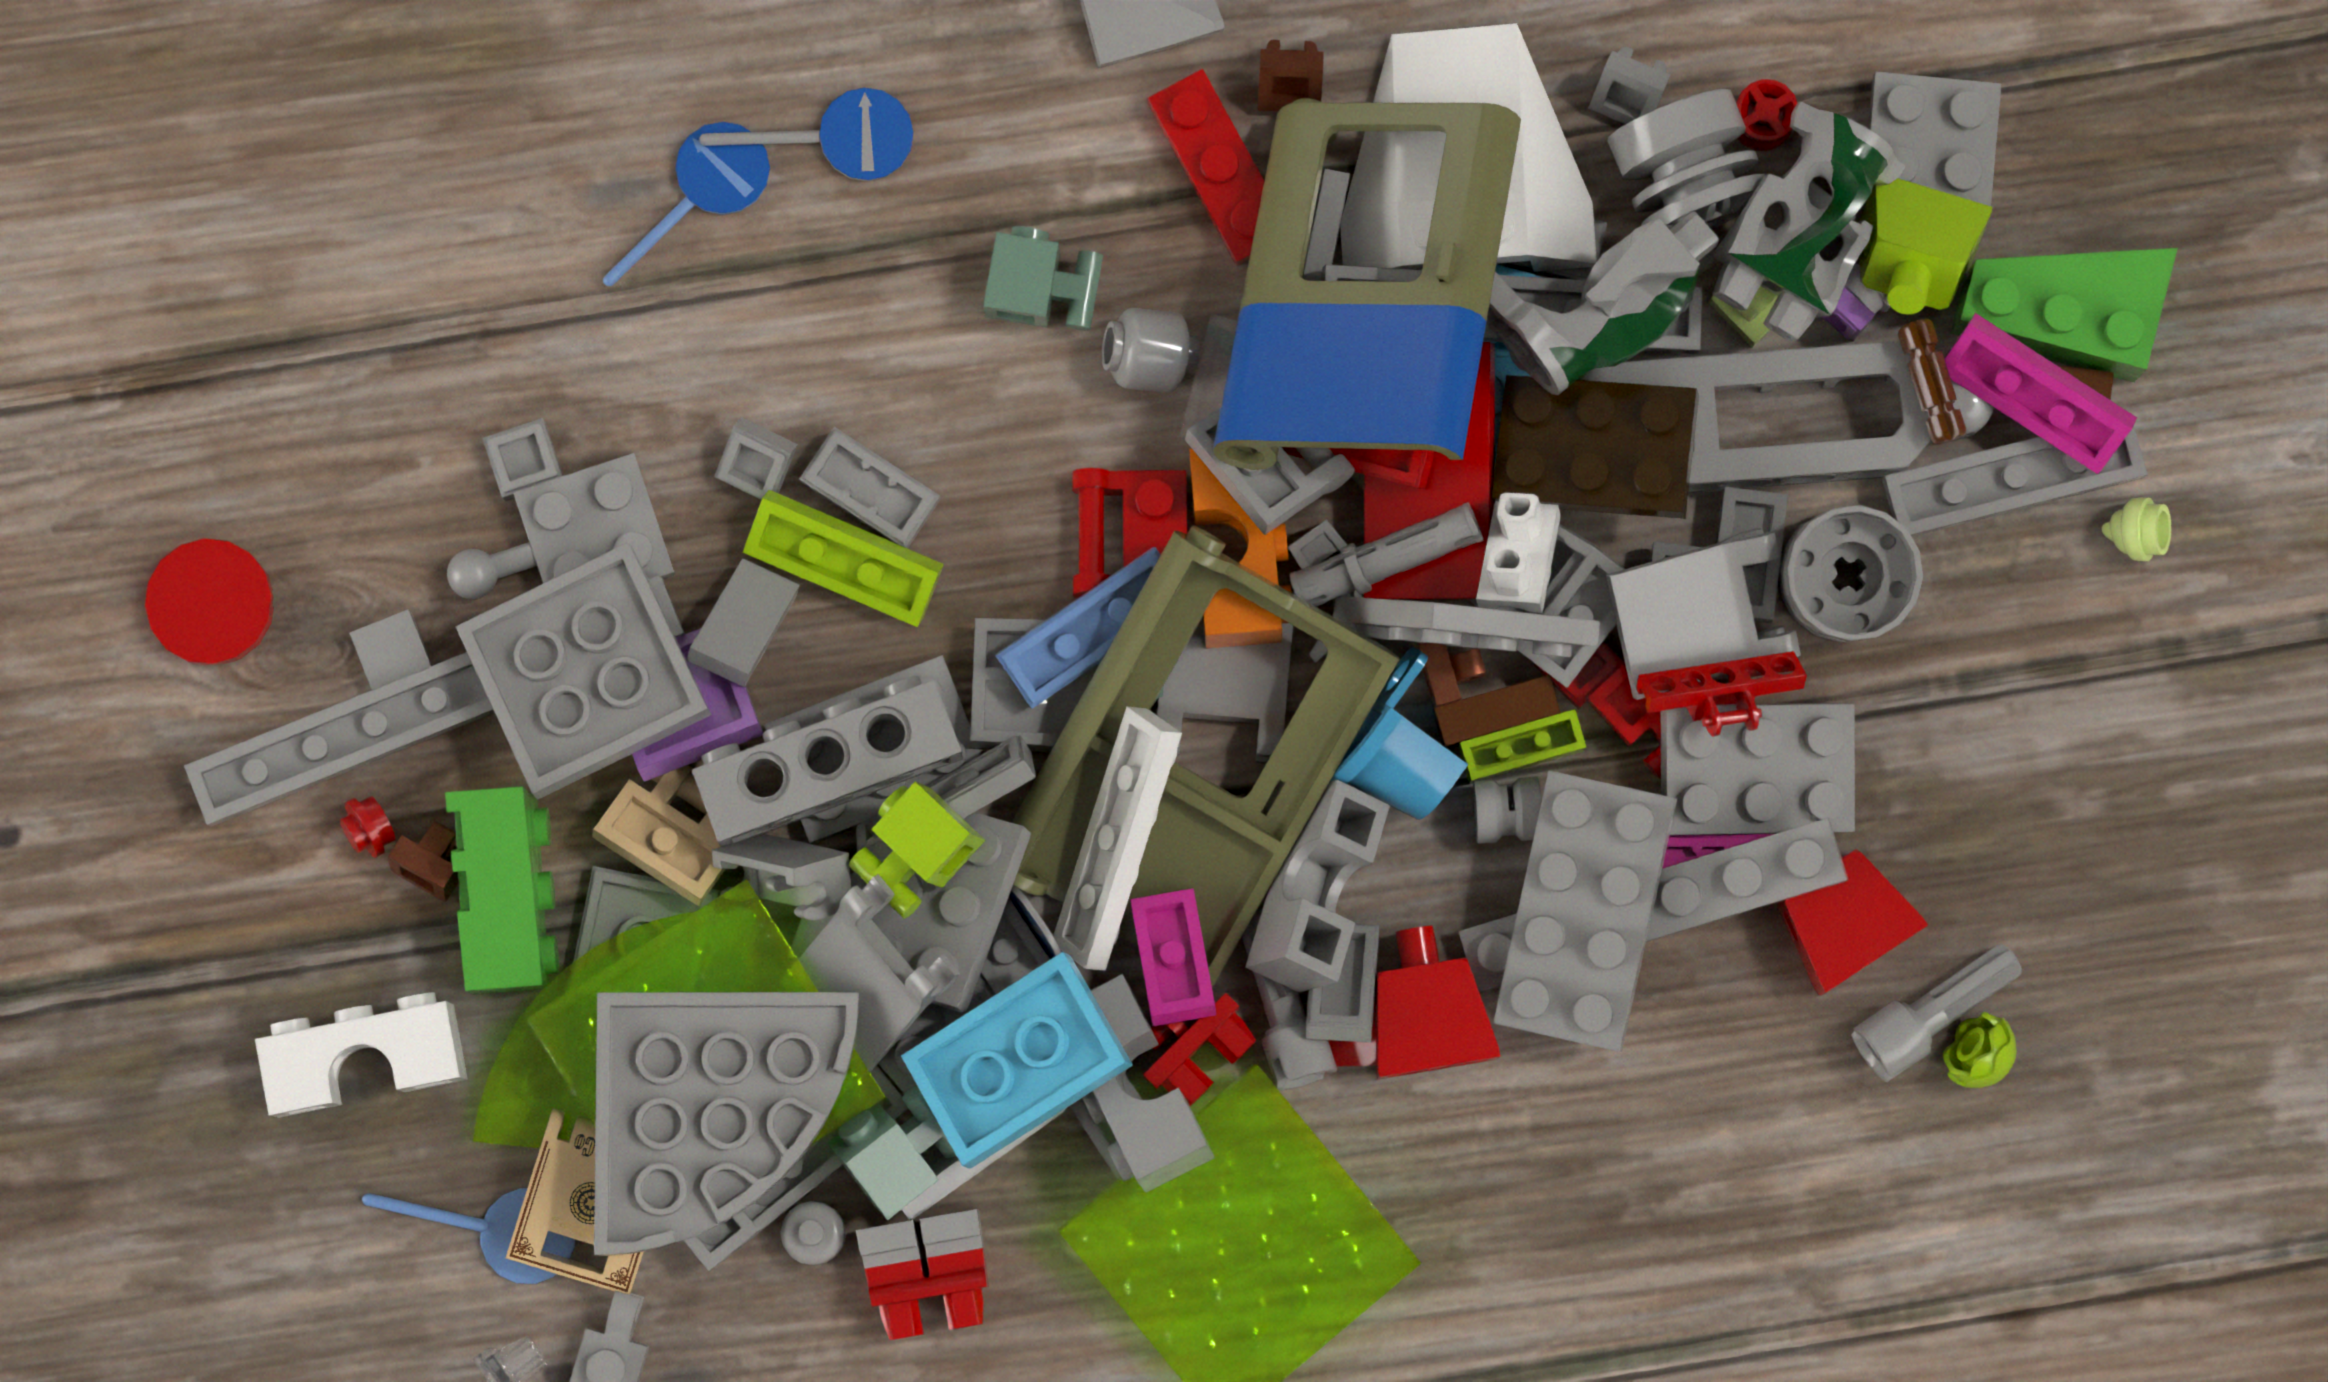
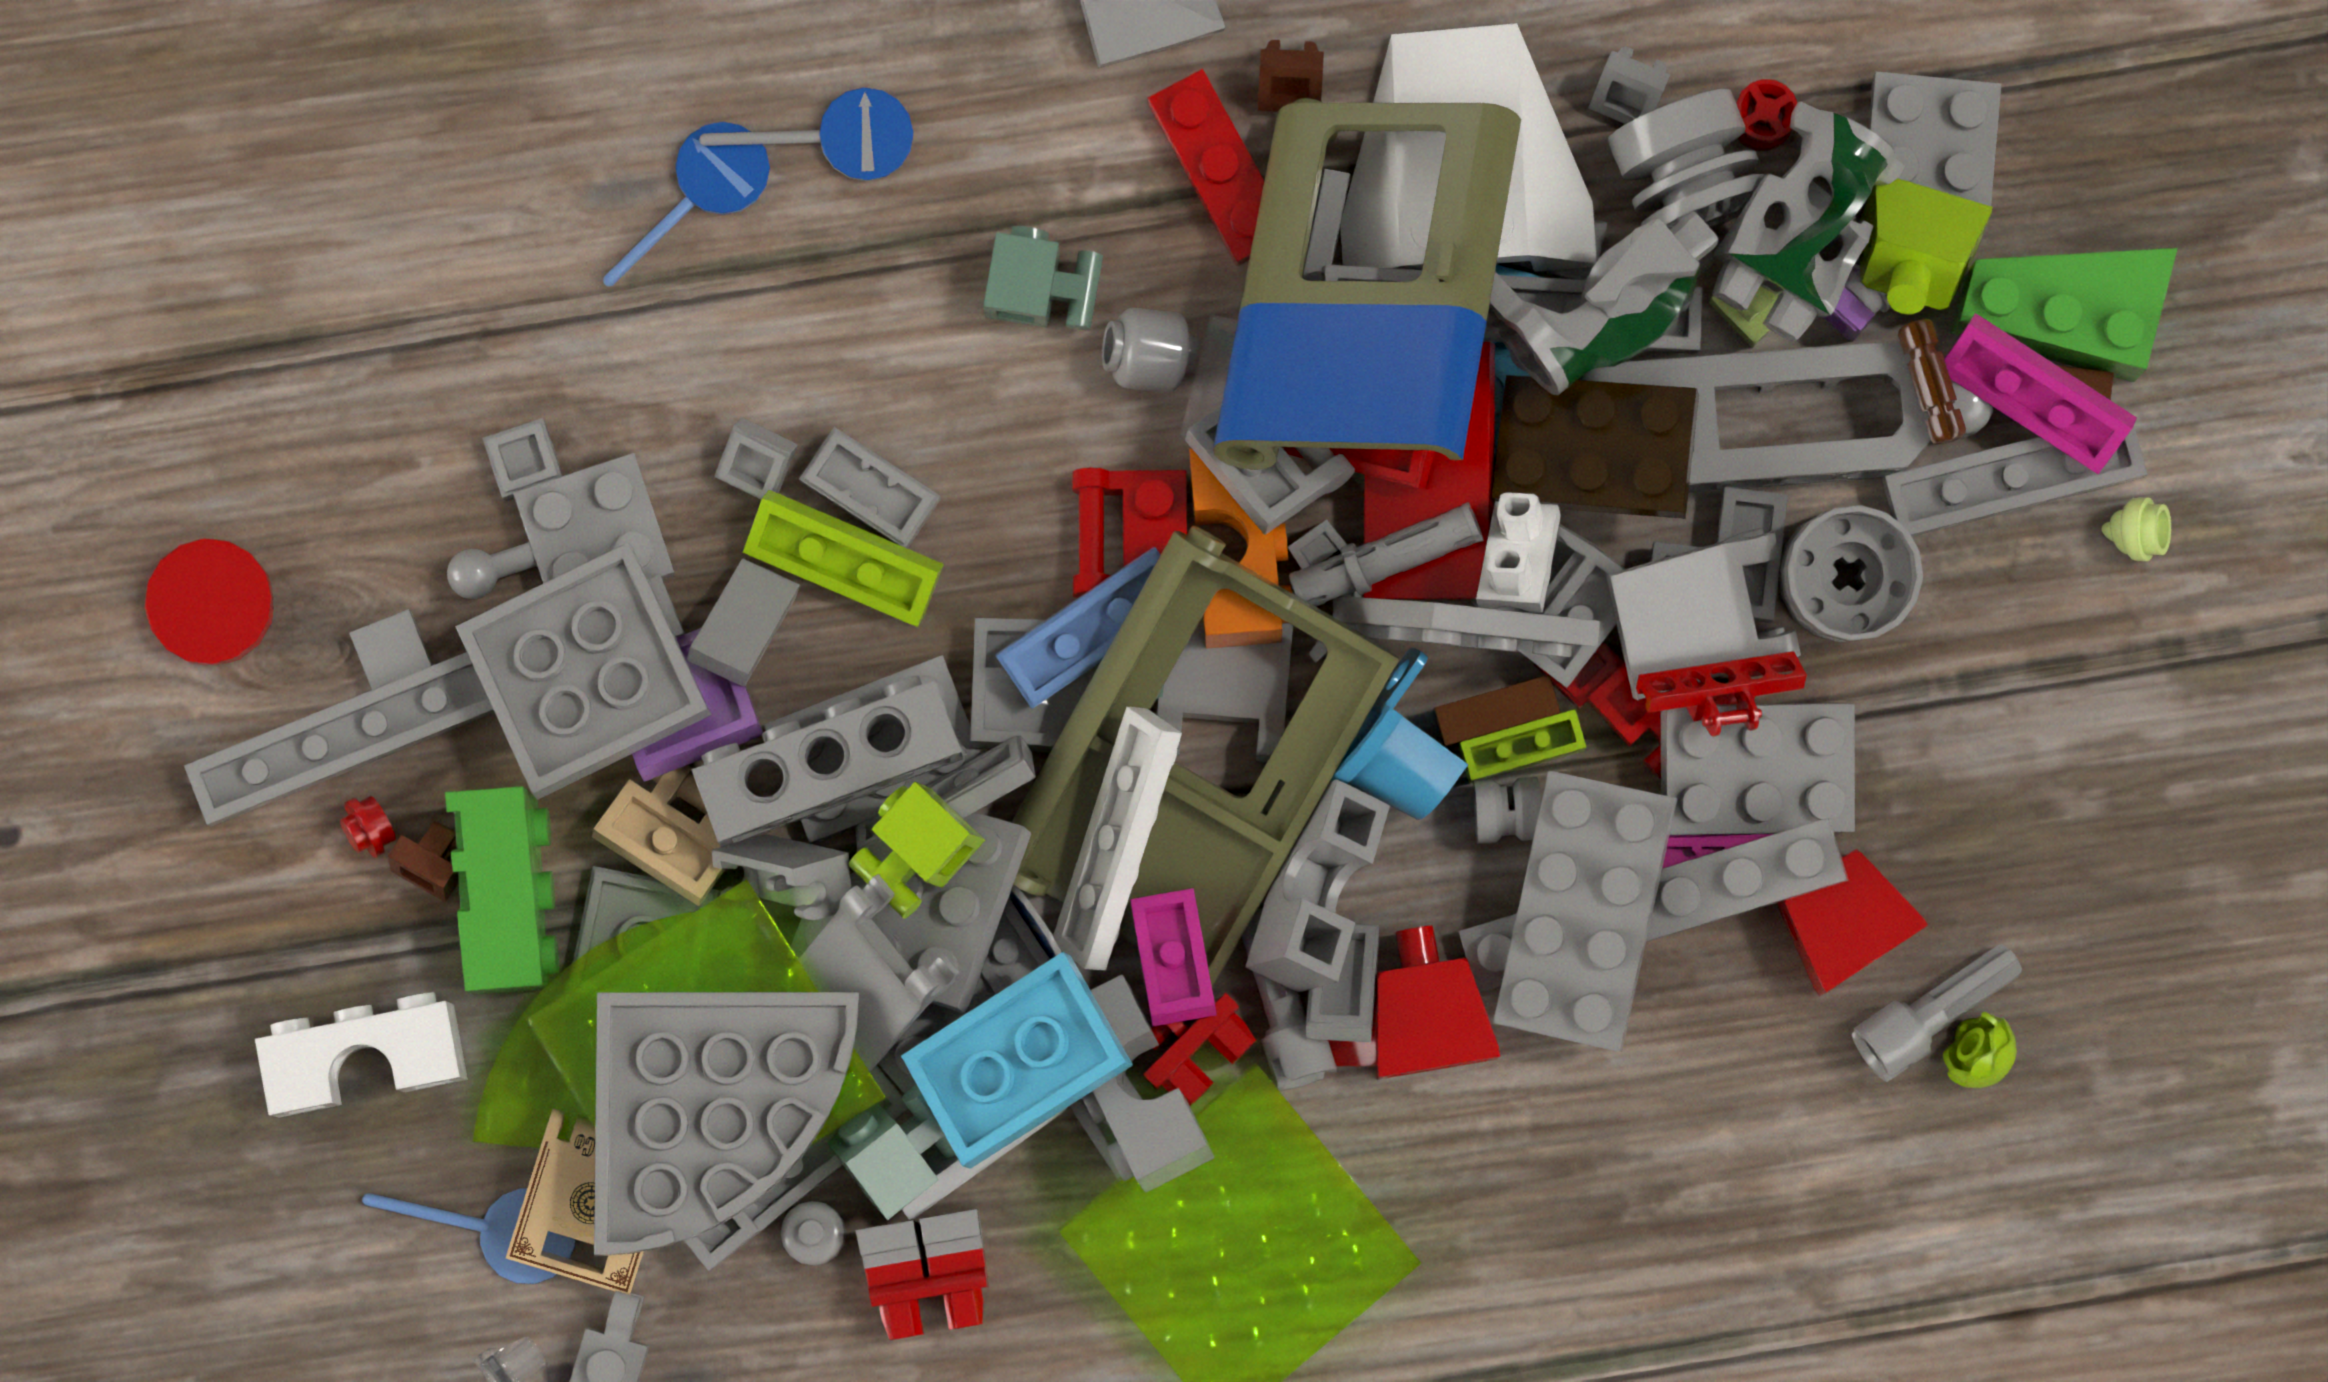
copper tile [1417,642,1486,708] -> none

